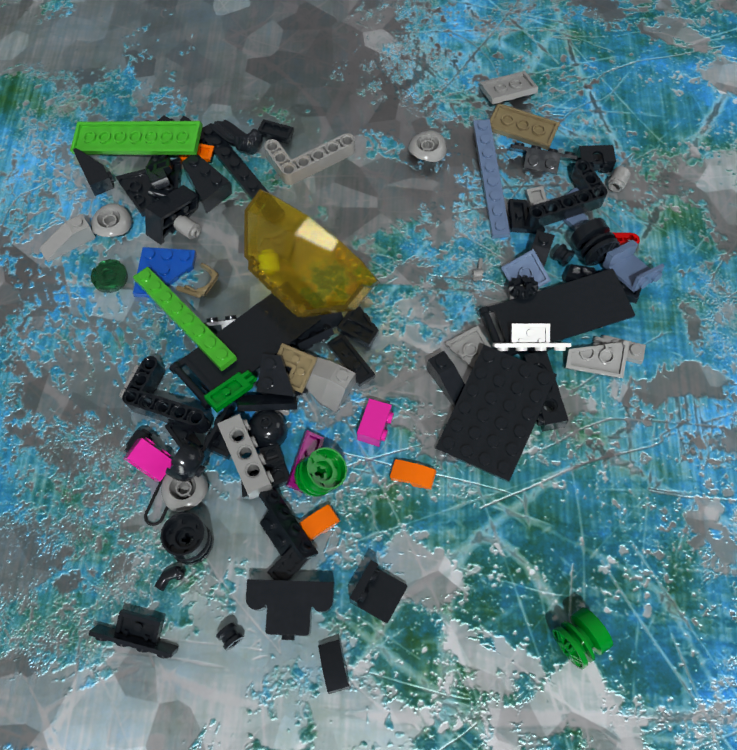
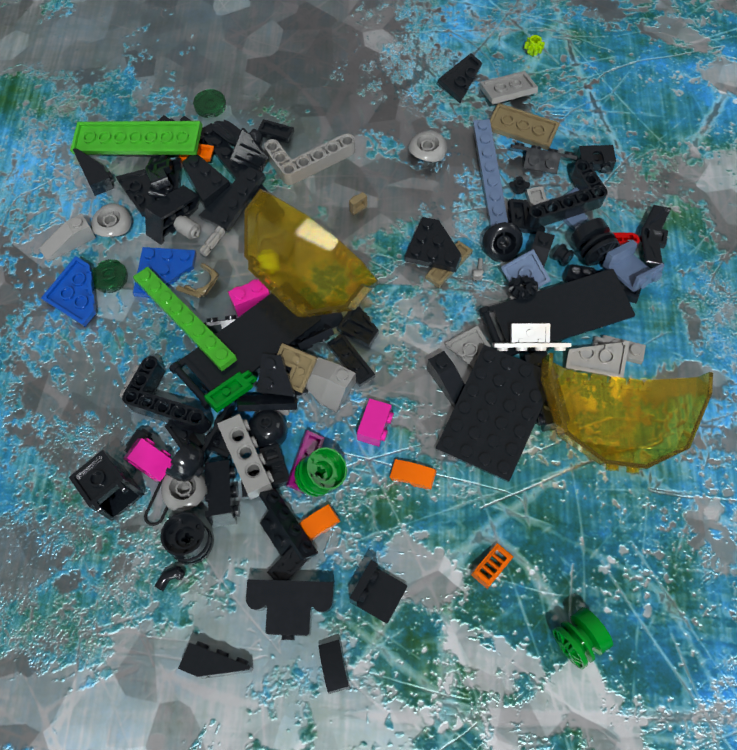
black bracket [89,609,179,658] -> none
black wheel [216,622,244,651] -> none
light grey brick [608,166,631,192] -> none
none -> blue plate [41,256,97,327]
none -> black container [69,450,145,521]
none -> black slope [178,641,253,679]
none -> clear green tile [193,89,226,118]
none -> black wing [199,167,265,232]
none -> light grey axle [199,226,225,256]
none -> black wedge [205,460,240,528]
none -> dark pink brick [228,278,270,317]
none -> black wing [230,128,269,172]
none -> dark tan plate [349,192,367,215]
none -> black plate [405,217,462,272]
none -> dark tan tile [425,241,473,288]
none -> black wing [437,53,482,103]
none -> orange slope [471,543,514,589]
none -> black hat [482,222,523,262]
none -> black plate [509,176,530,194]
none -> lime gear [524,35,545,56]
none -> clear yellow windscreen [541,353,713,473]
none -> black plate [639,205,671,269]

